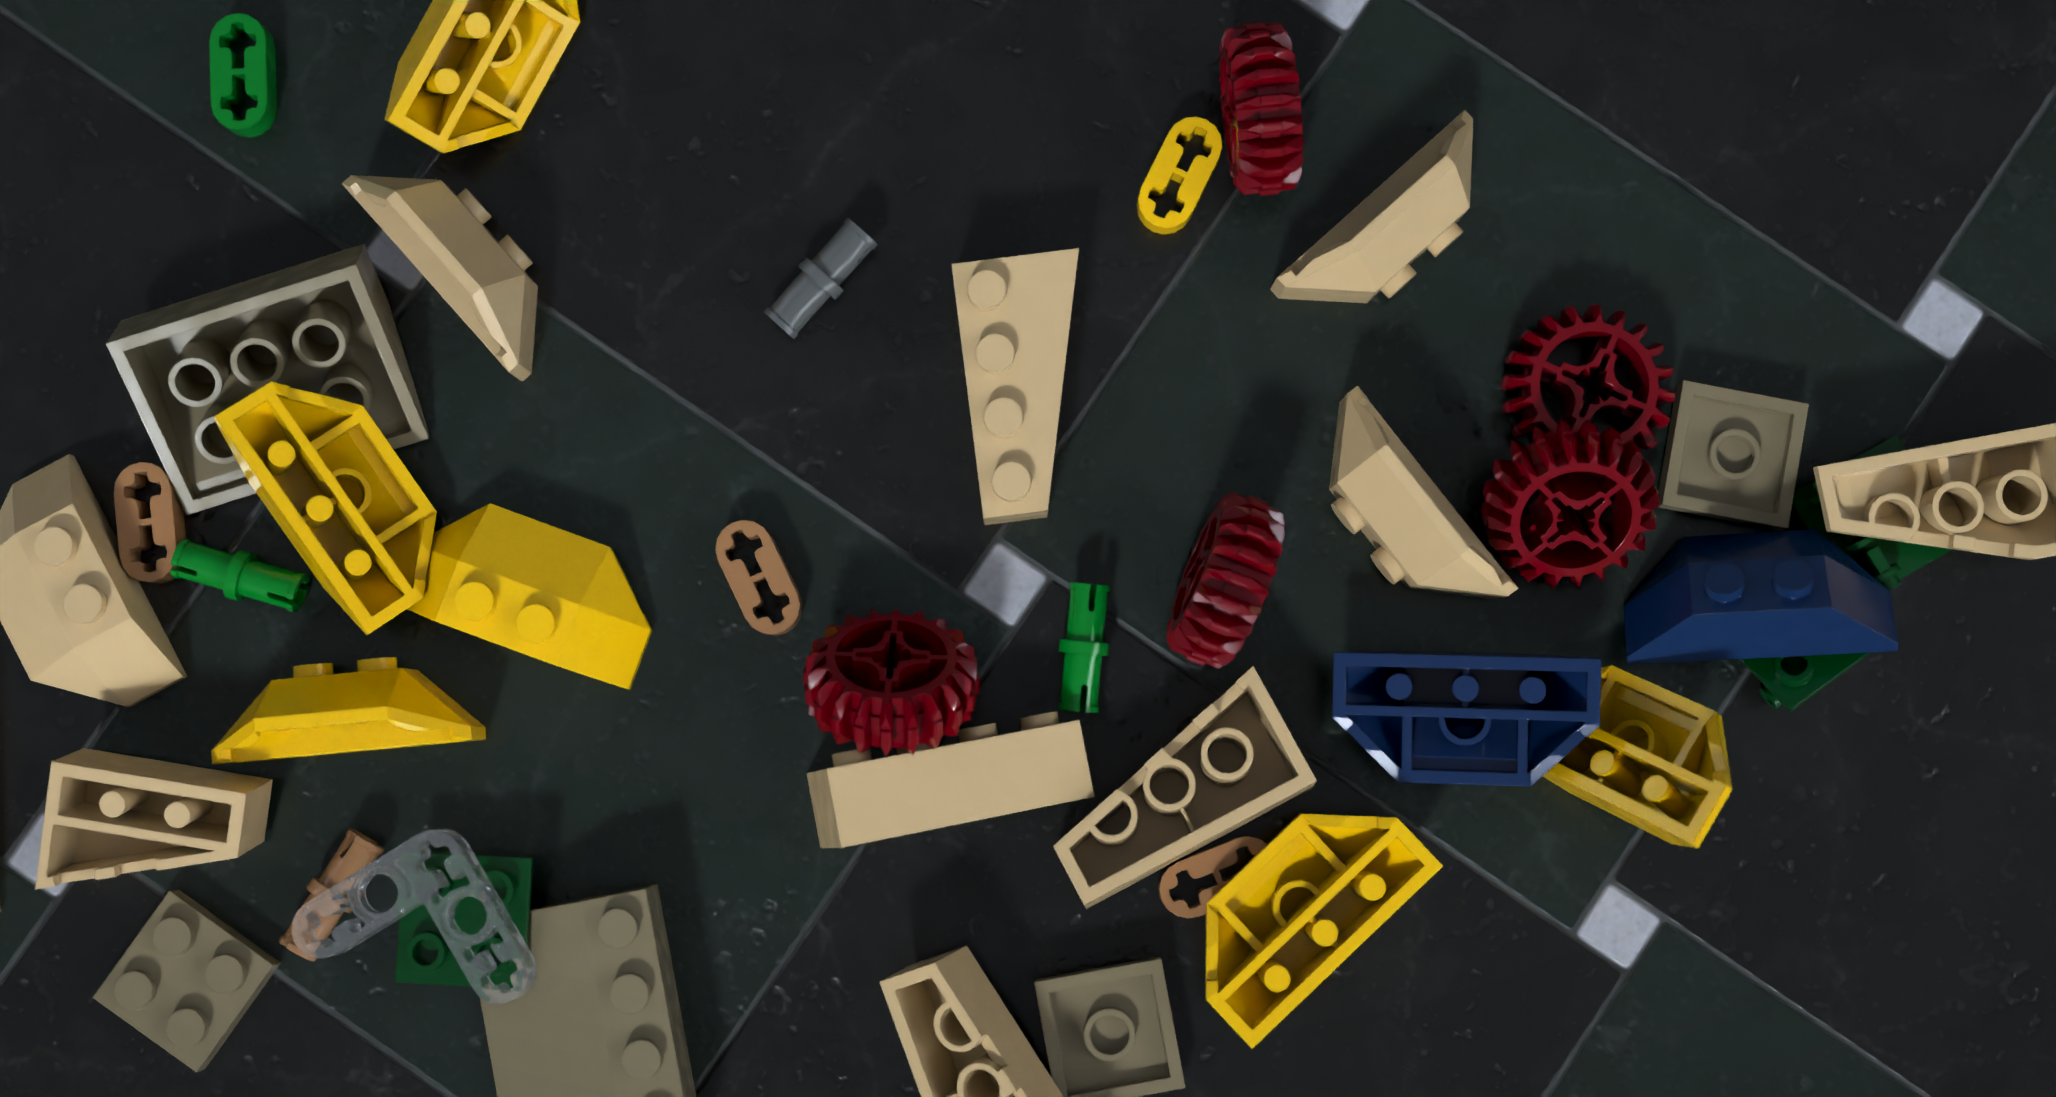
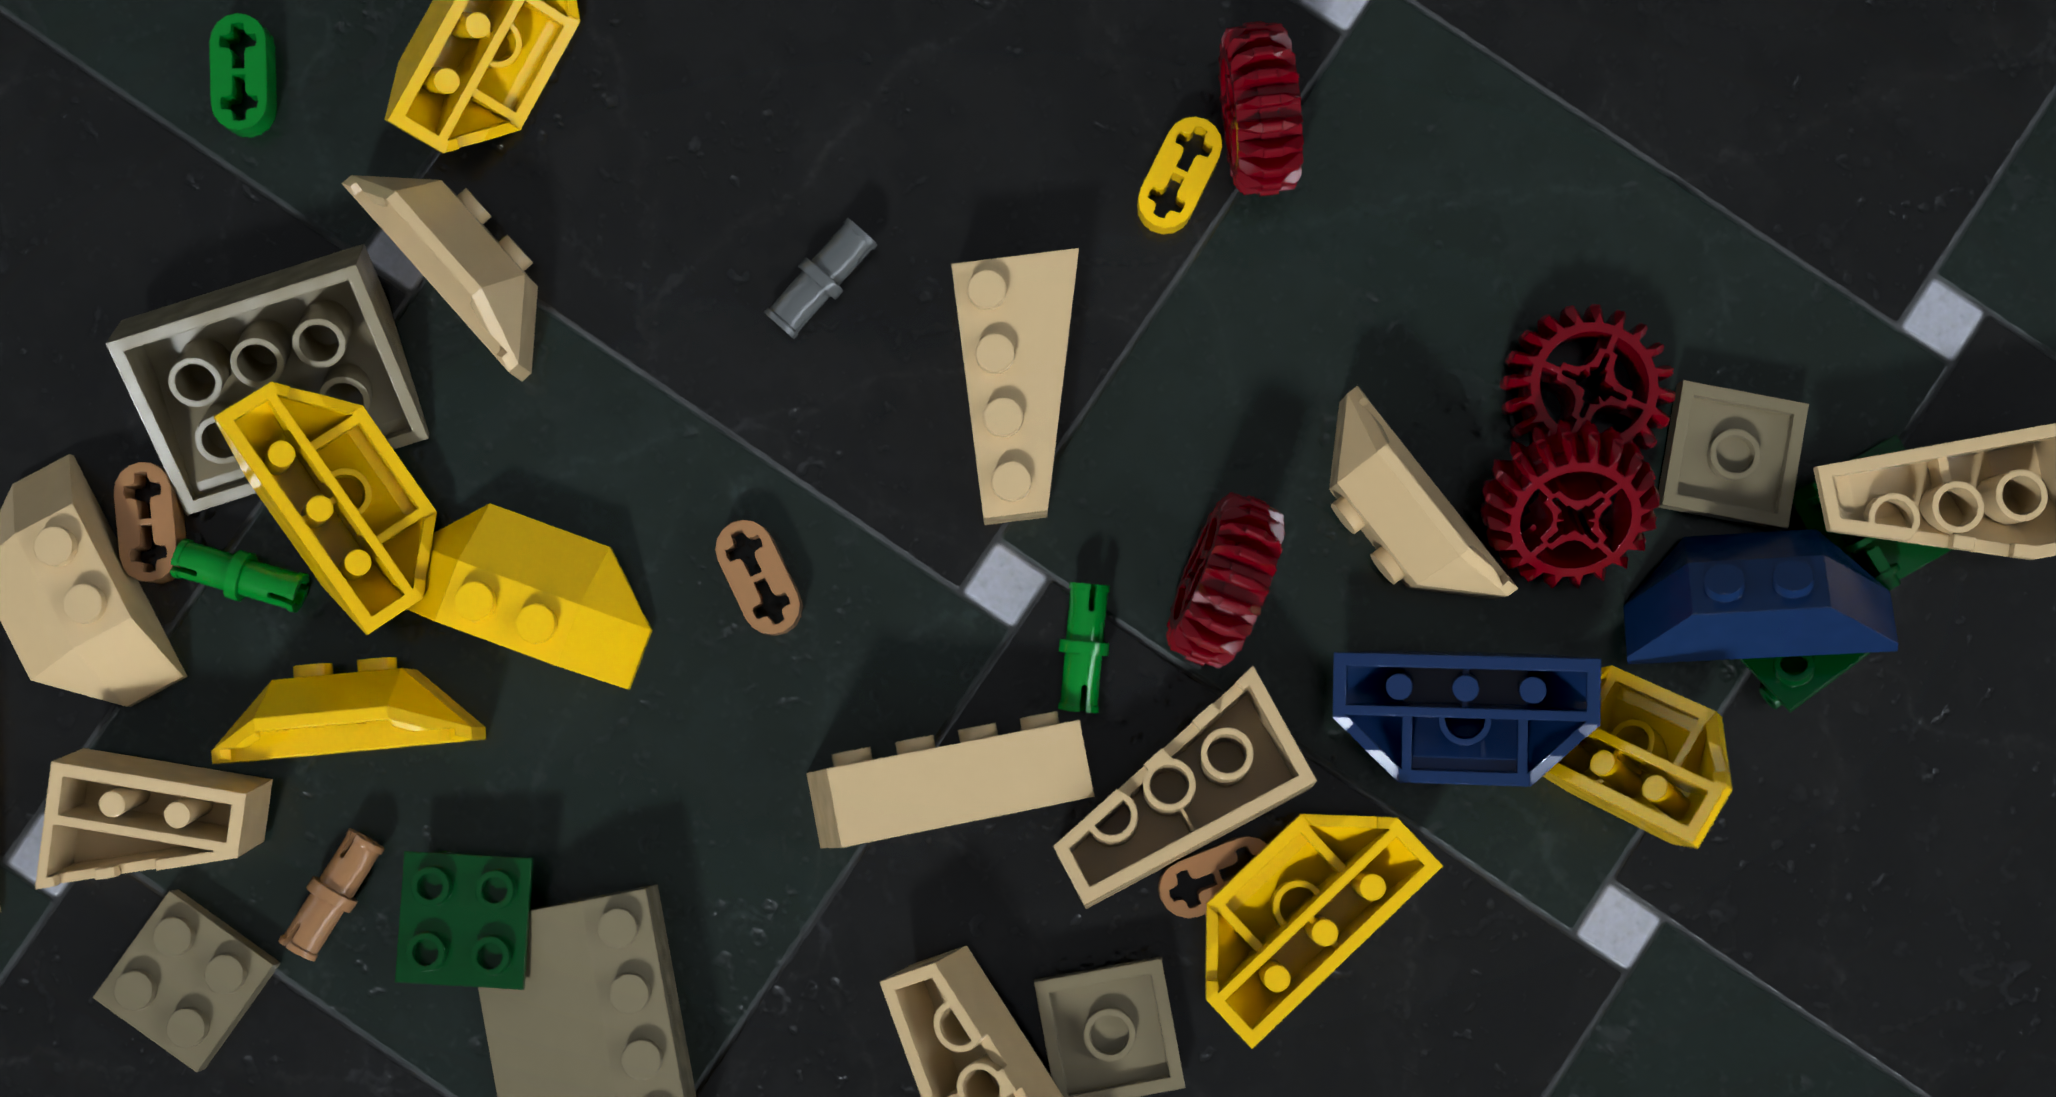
clear beam [291,829,537,1004] -> none
dark red gear [803,607,980,756] -> none
tan wedge [1270,110,1473,303] -> none

